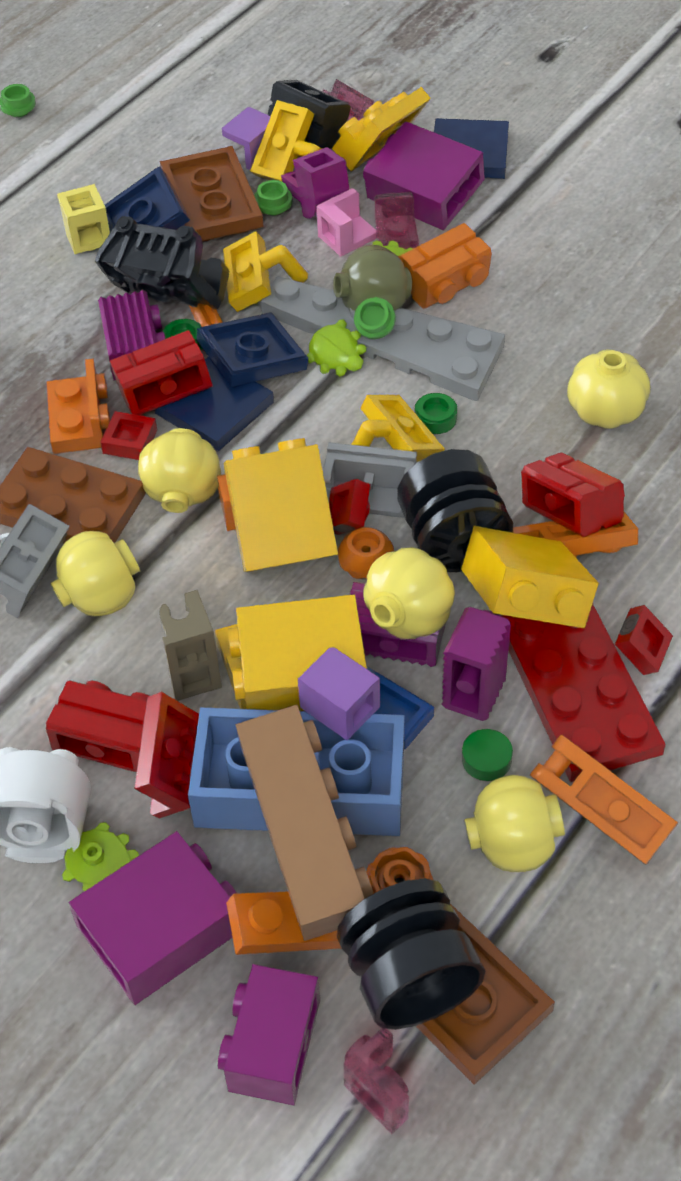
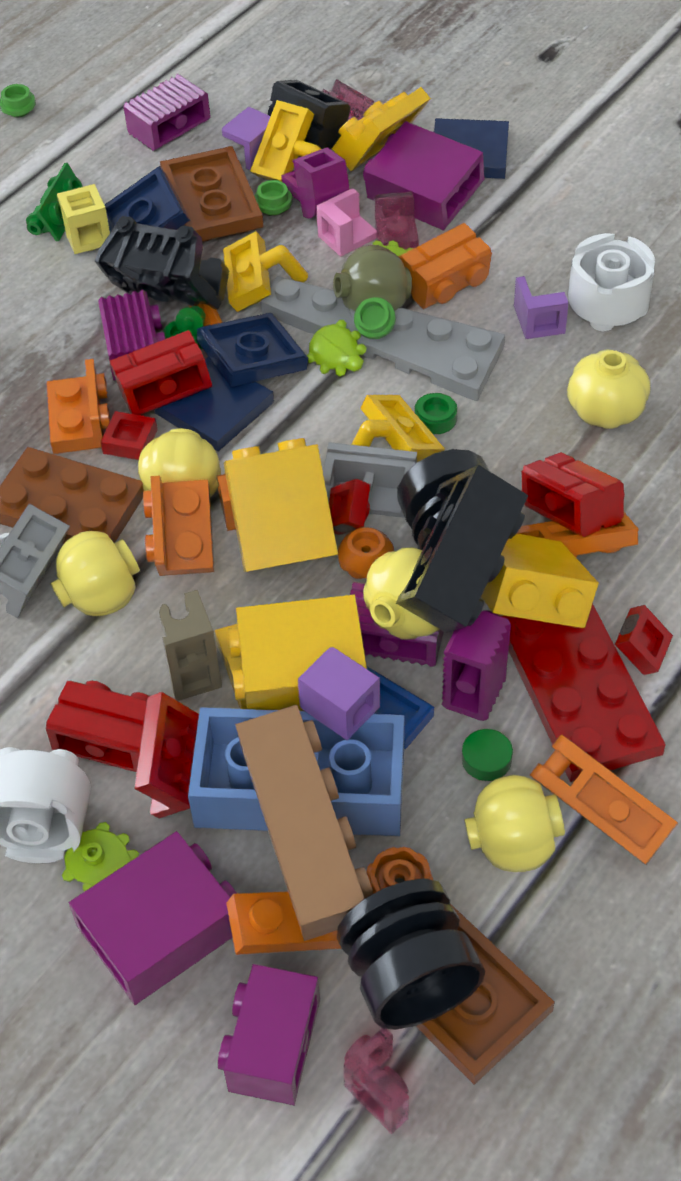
none -> green hinge [26,163,83,242]
none -> magenta brick [123,74,211,151]
none -> orange bracket [143,476,214,576]
none -> green piece [175,306,206,336]
none -> black wedge [396,465,529,633]
none -> medium lavender panel [514,276,569,339]
none -> white brick [568,233,655,331]

